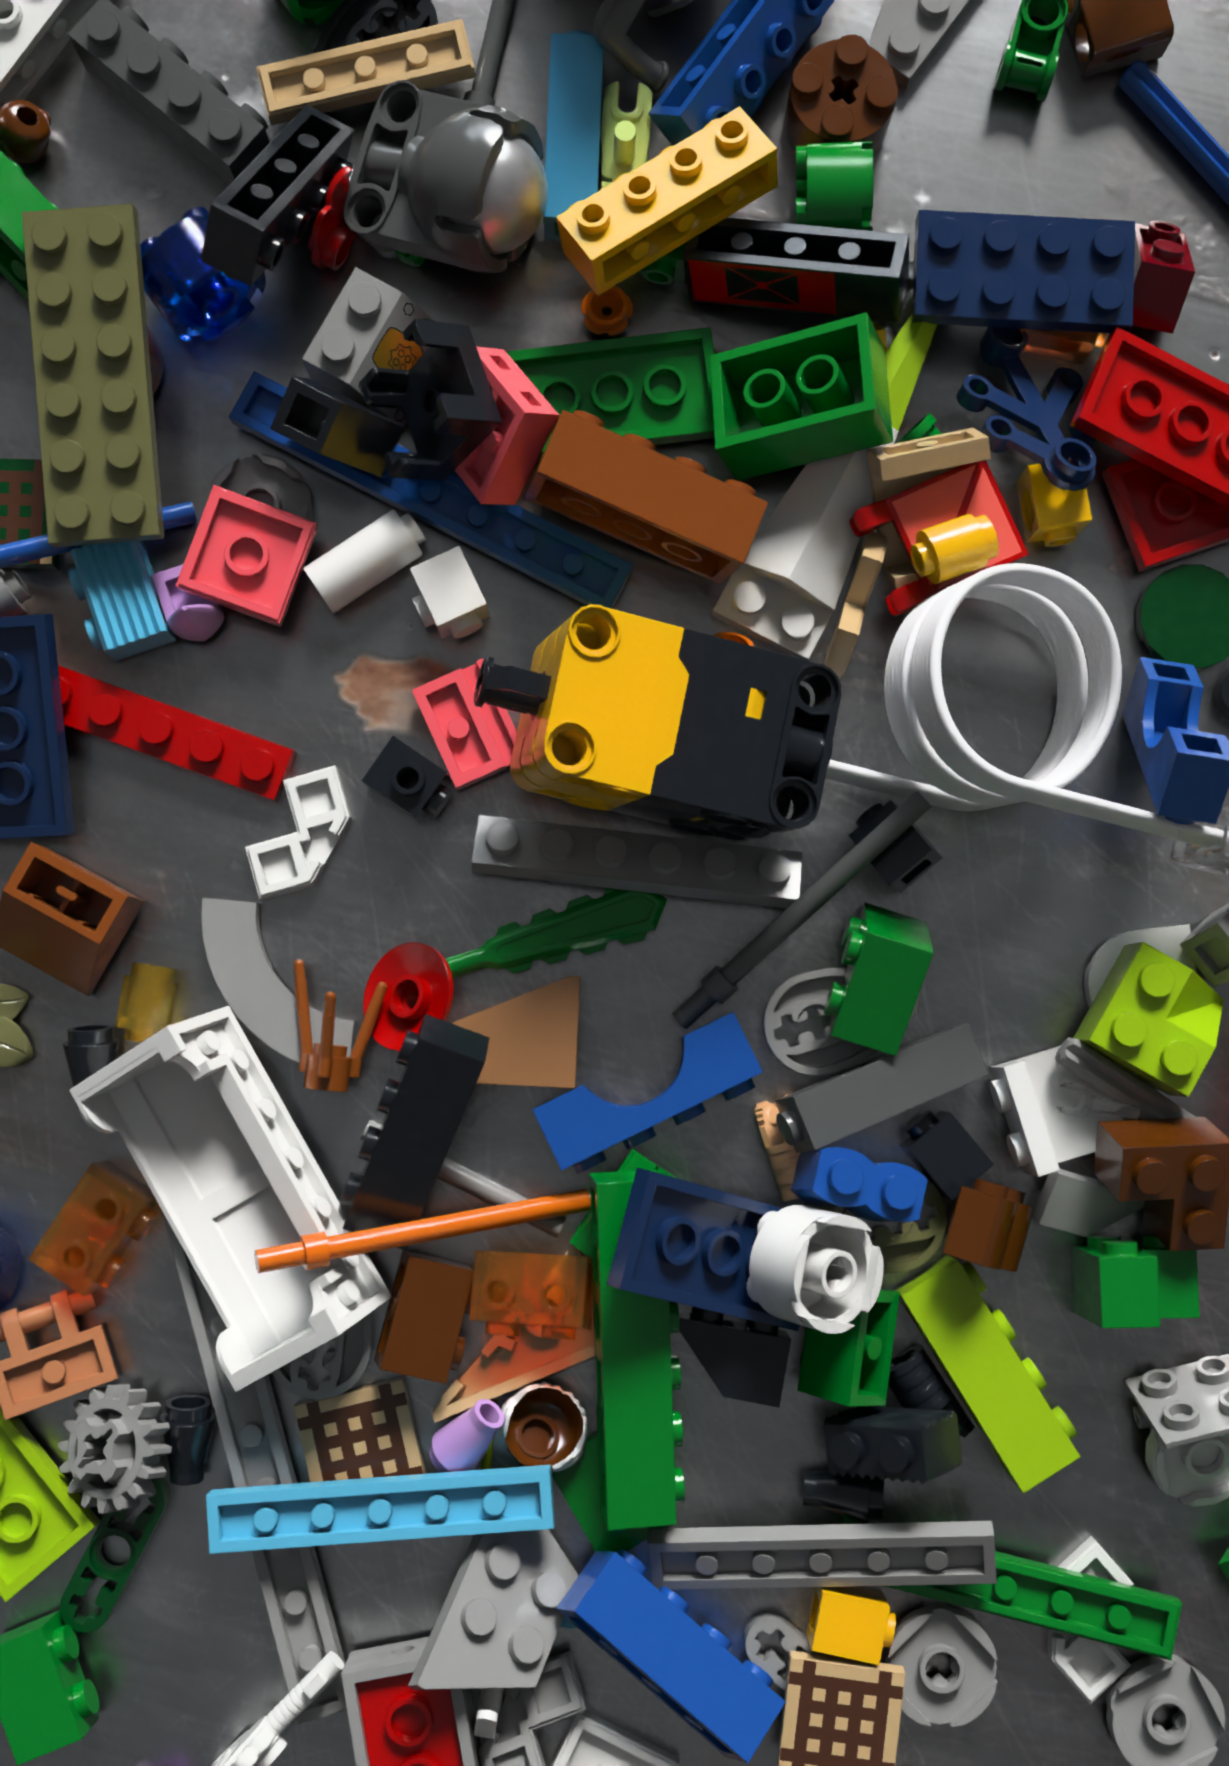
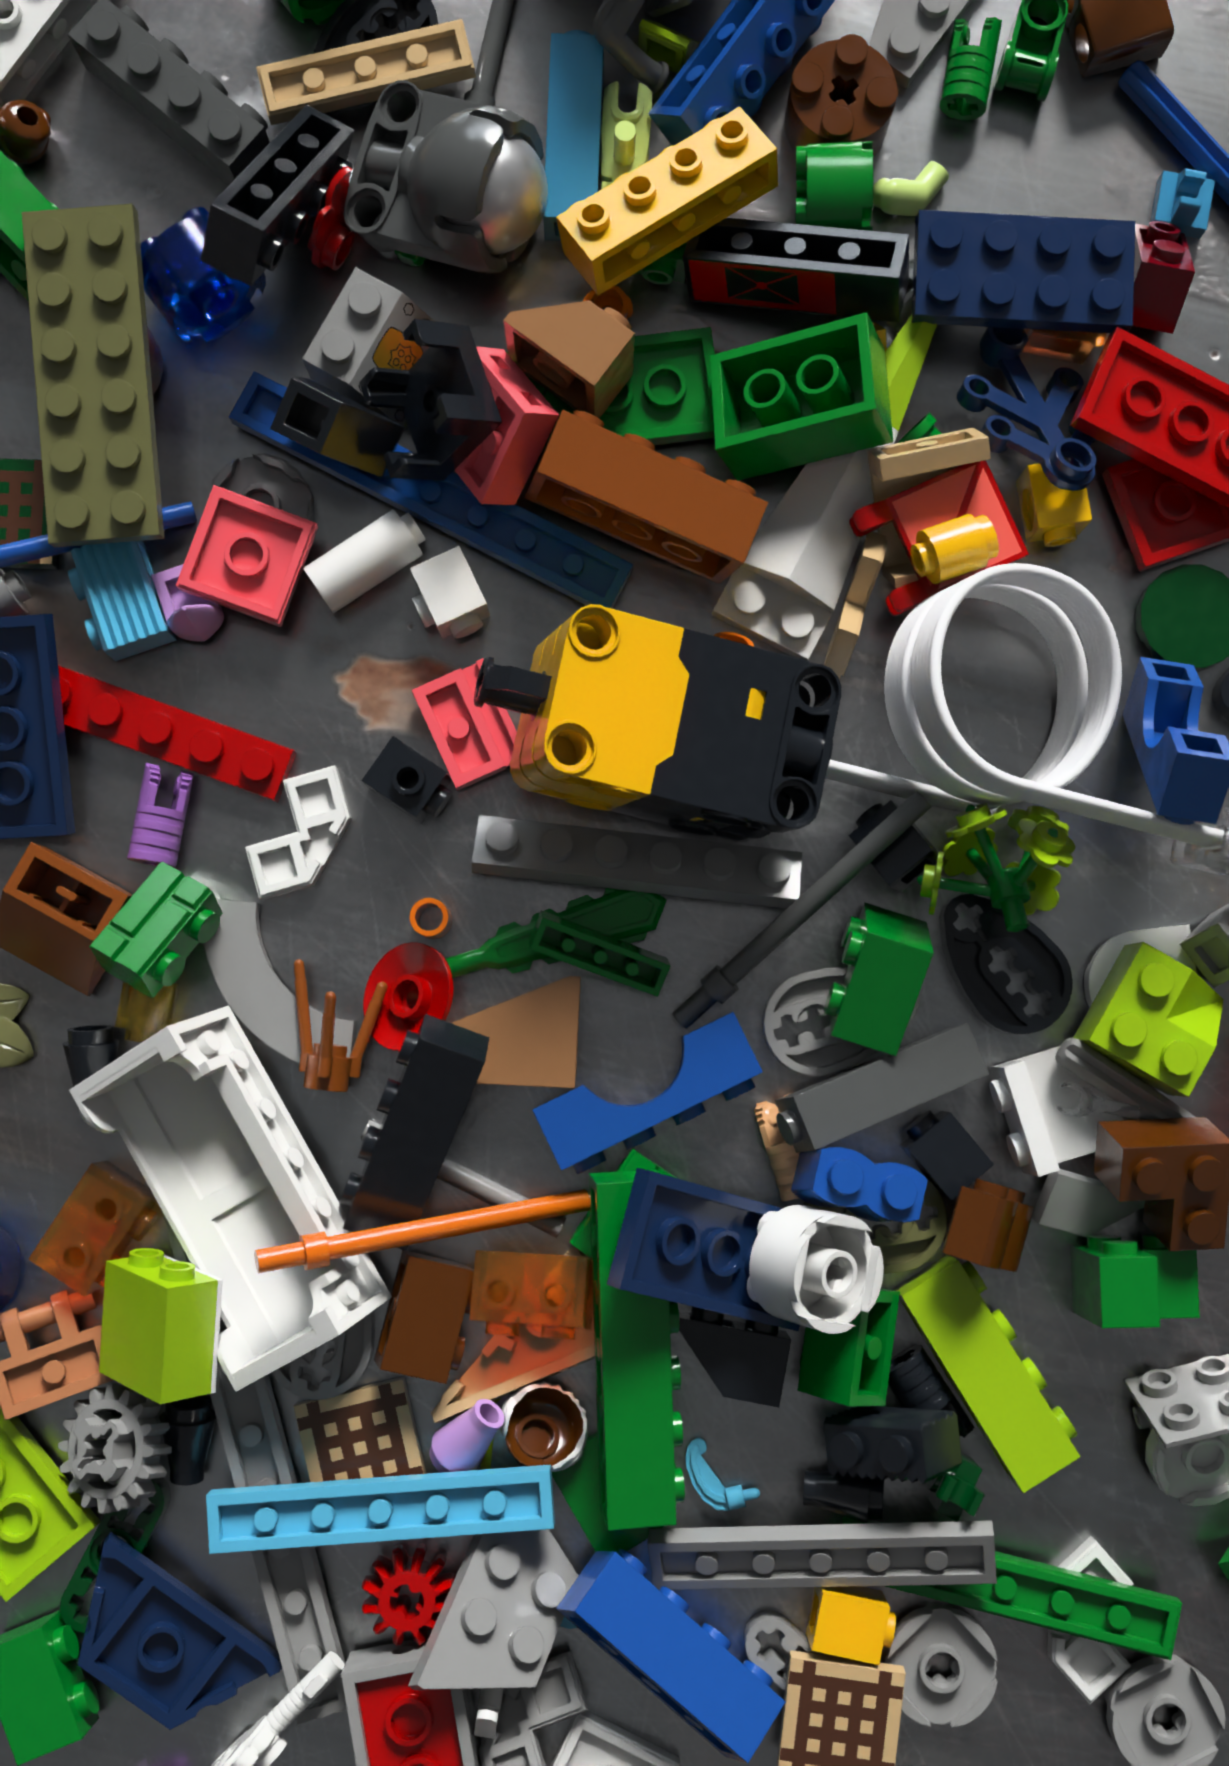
none -> dark blue wing [78,1532,282,1730]
none -> green brick [89,861,223,999]
none -> lime piece [99,1248,223,1405]
none -> medium lavender hinge [127,763,194,868]
none -> red gear [362,1543,456,1646]
none -> orange hinge [410,898,452,939]
none -> medium nougat slope [503,300,635,419]
none -> green piece [529,910,671,997]
none -> slope [638,19,699,74]
none -> medium azure piece [685,1437,760,1511]
none -> yellowish green arm [873,161,949,216]
none -> lime plant [917,803,1075,932]
none -> dark green plate [926,1452,985,1521]
none -> black piece [939,894,1073,1035]
none -> green hinge [940,17,1002,120]
none -> dark azure tile [1150,168,1215,239]

